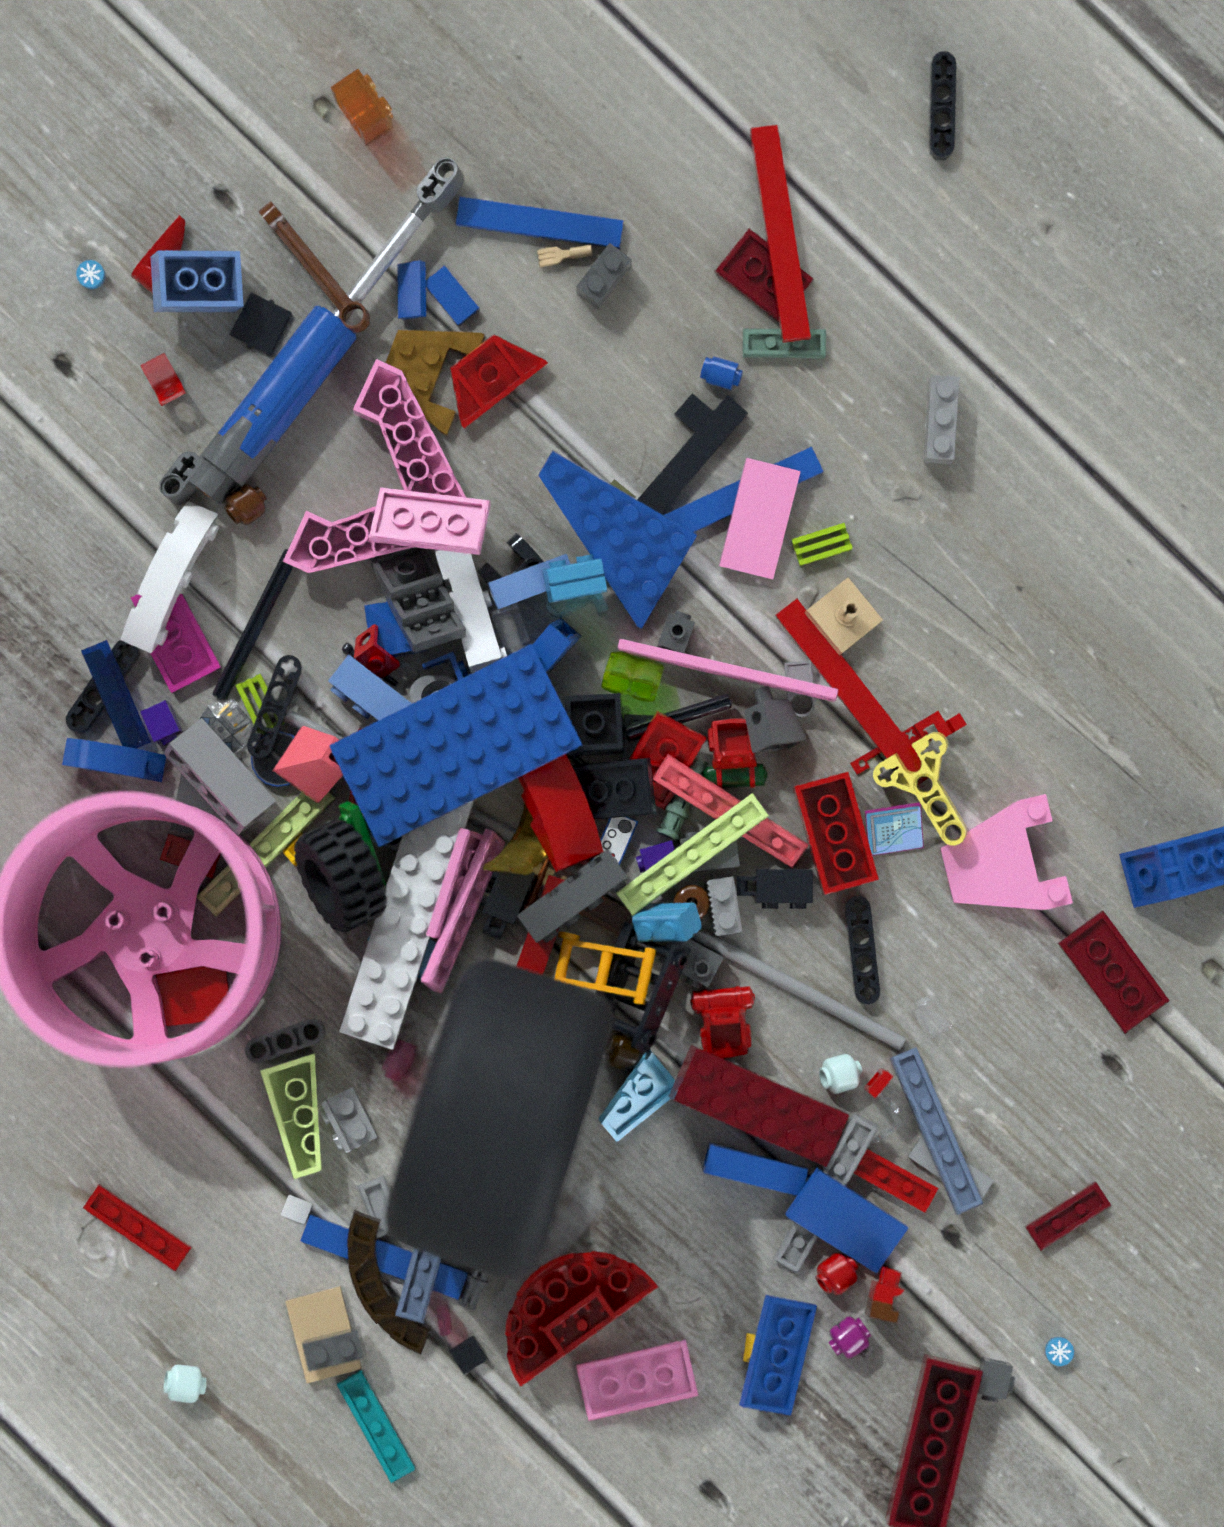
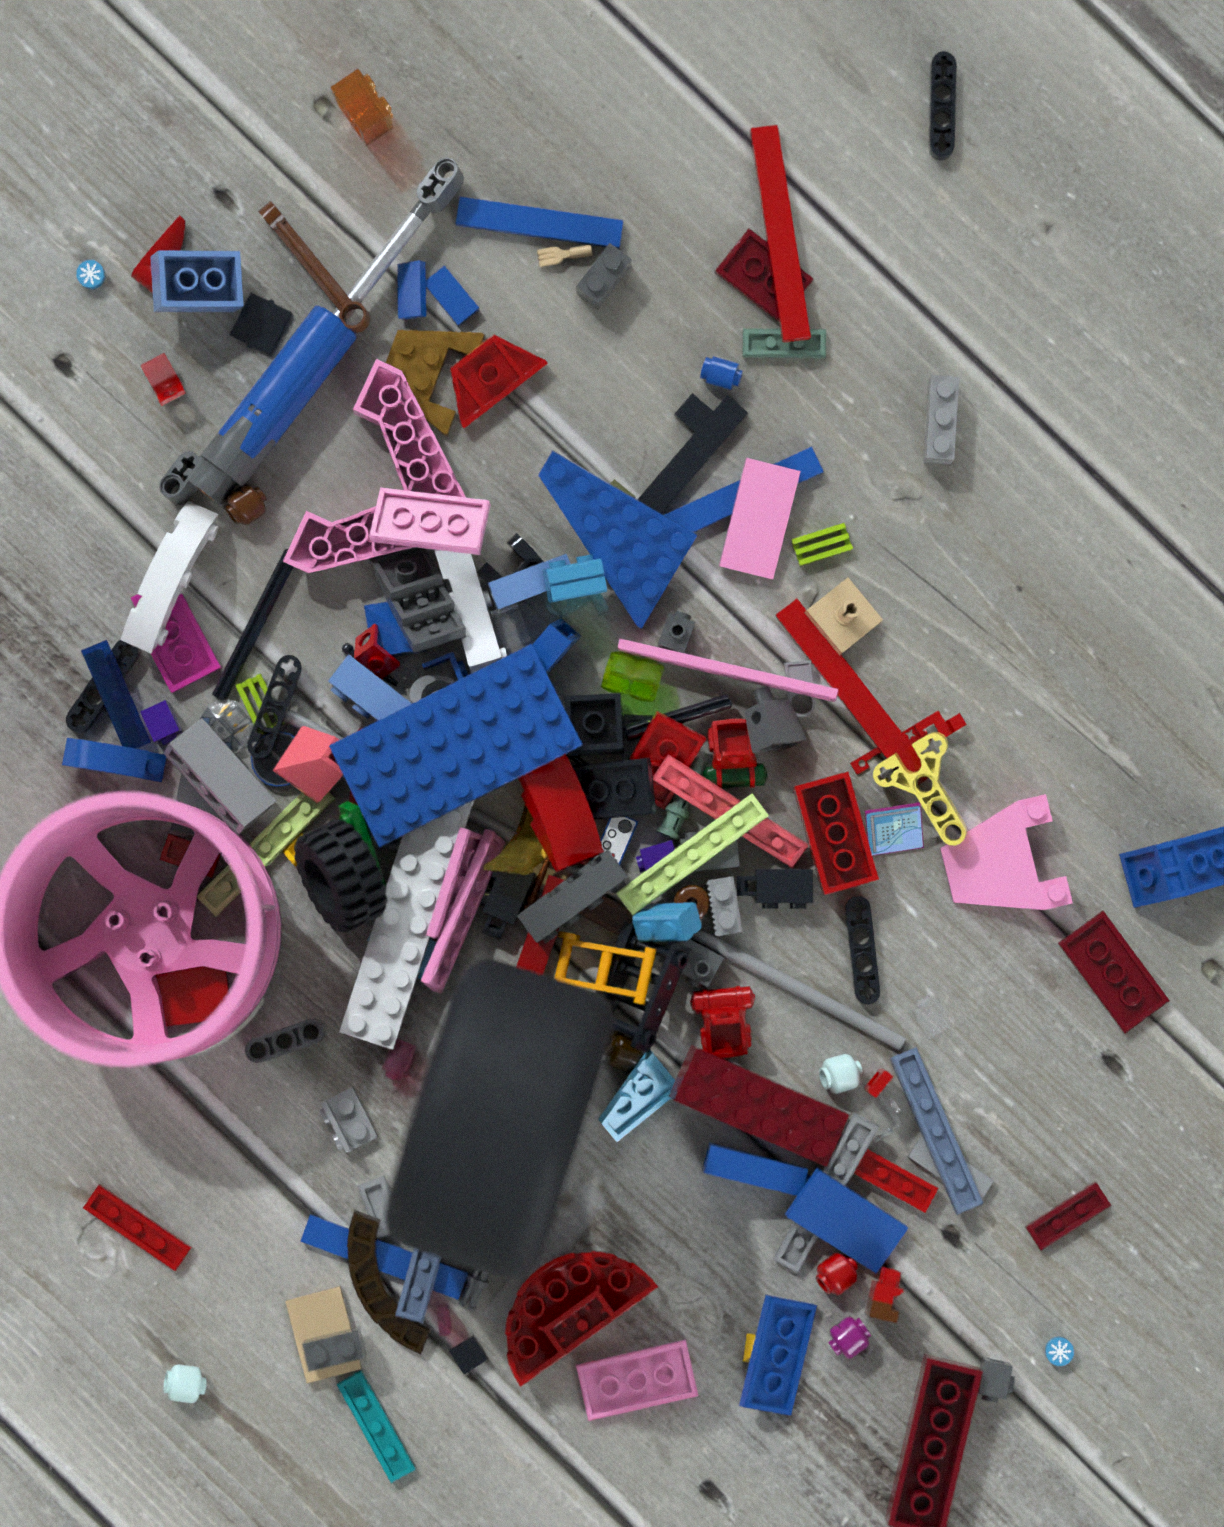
yellowish green wedge [260,1054,321,1179] -> none
white sticker [281,1195,312,1224] -> none

